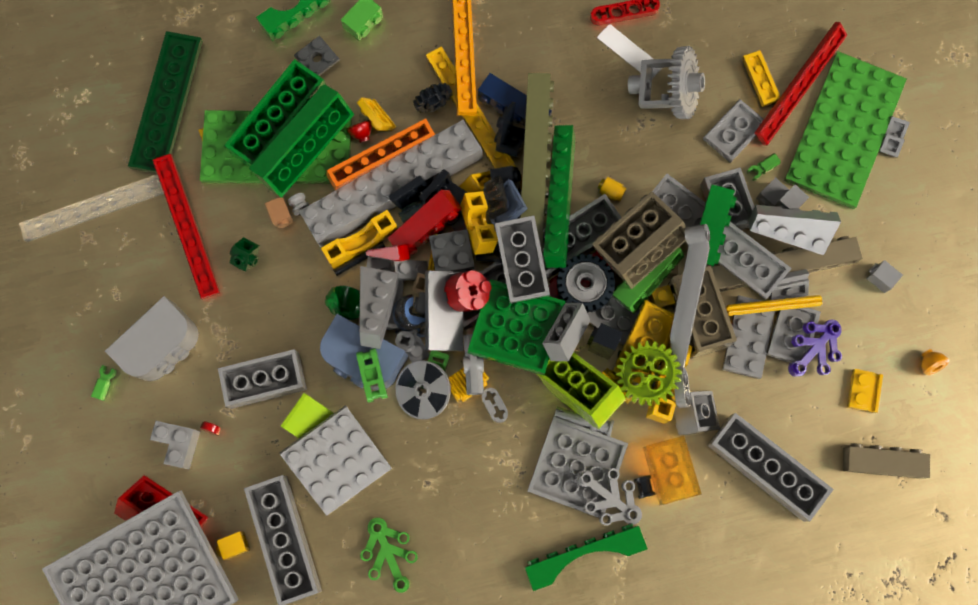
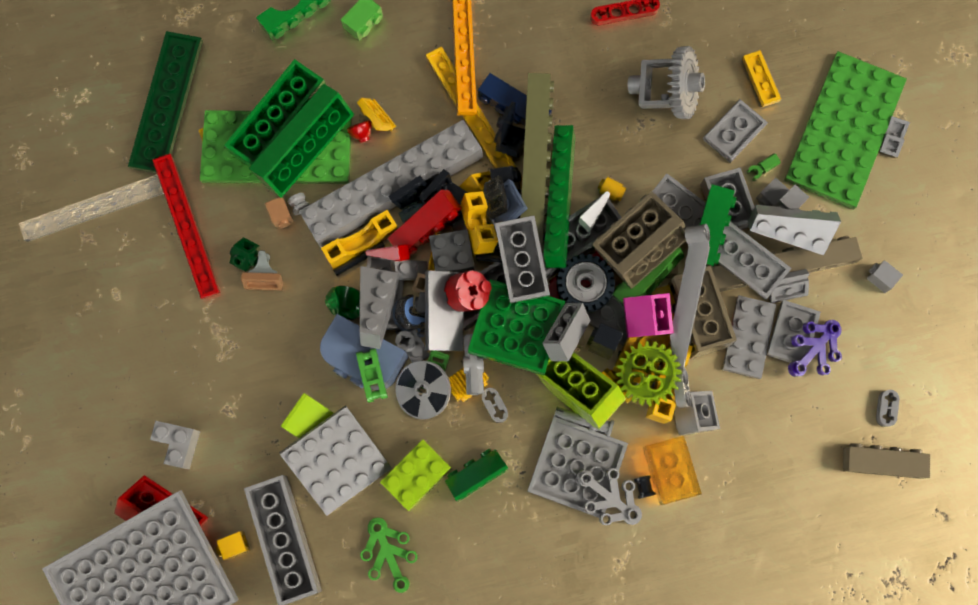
bright green bar [91,365,117,401] -> none
light grey brick [105,296,198,381] -> none
red tile [200,421,221,436] -> none
light grey brick [218,349,307,409] -> none
dark grey piece [294,36,340,76] -> none
orange brick [326,118,435,190] -> none
black gear [413,83,453,113] -> none
green arch [525,523,648,591] -> none
white sticker [597,24,662,79] -> none
light grey brick [707,413,834,522] -> none
yellow axle [726,295,822,316] -> none
red tile [754,22,847,146] -> none
yellow plate [847,369,883,413] -> none
light orange brick [921,349,949,375] -> none
none -> medium nougat piece [241,250,283,291]
none -> lime brick [380,439,452,511]
none -> green slope [445,449,508,502]
none -> white slope [579,191,610,232]
none -> dark pink slope [623,293,674,338]
none -> light grey beam [876,390,900,427]

